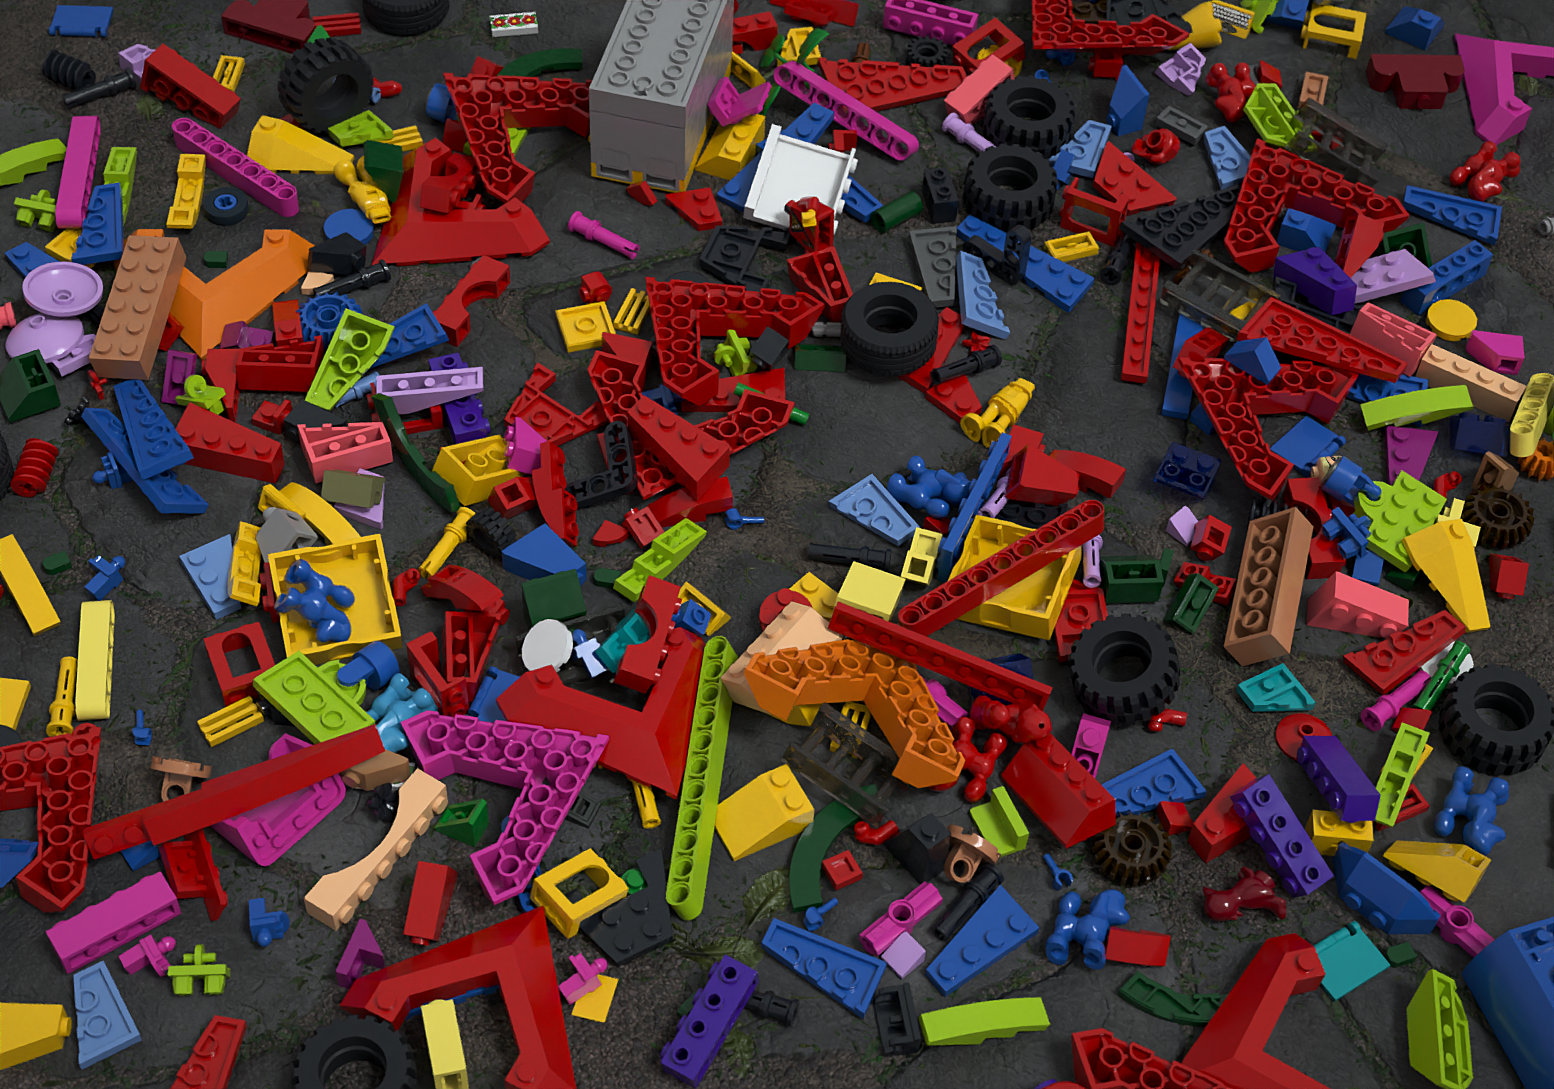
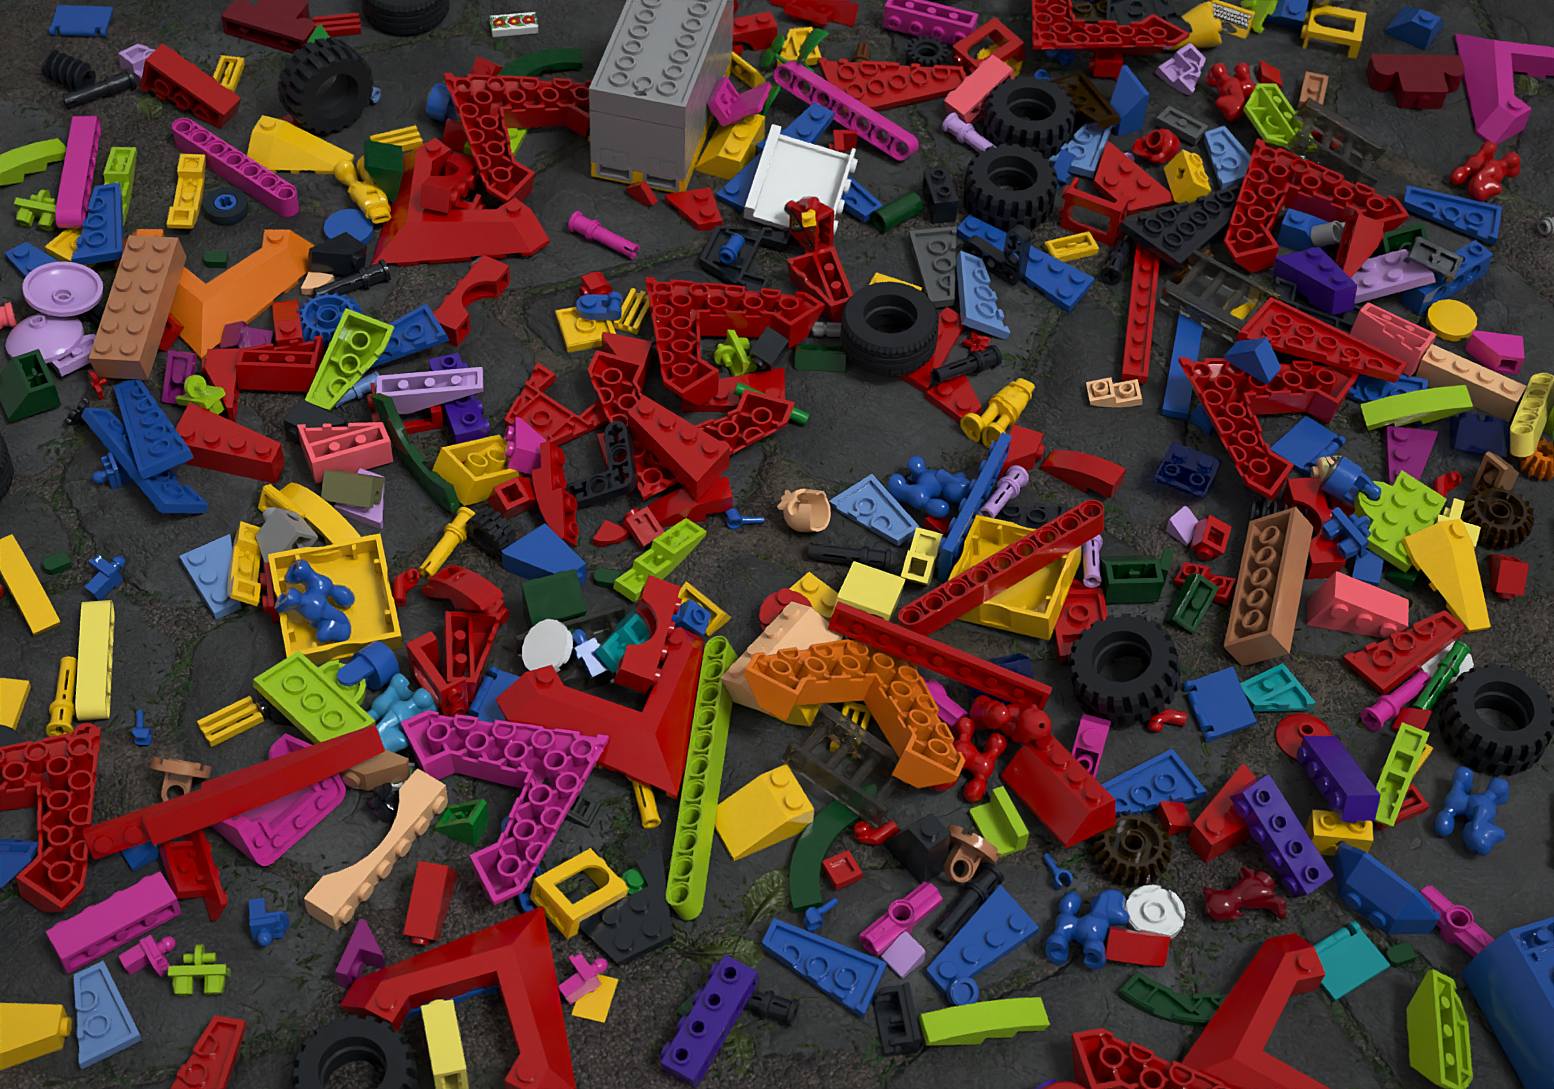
red piece [10,438,59,498] -> none
red panel [203,622,275,707] -> none
red bracket [251,399,292,435] -> none
lime wing [328,110,394,147] -> none
red arm [371,77,402,98] -> none
blue piece [642,384,685,415] -> none
red slope [1005,444,1080,506] -> none
red slope [1172,326,1230,379] -> none
yellow slope [1383,840,1491,903] -> none
none -> blue plate [576,292,623,321]
none -> blue pin [718,234,745,264]
none -> light nougat helmet [777,489,831,532]
none -> blue tile [946,977,979,1007]
none -> dark brown wing [1049,72,1120,130]
none -> light nougat slope [1086,378,1143,407]
none -> white tile [1125,885,1185,939]
none -> yellow brick [1164,149,1211,203]
none -> blue piece [1182,666,1257,742]
none -> light grey piece [1311,221,1345,247]
none -> black hinge [1403,236,1463,283]

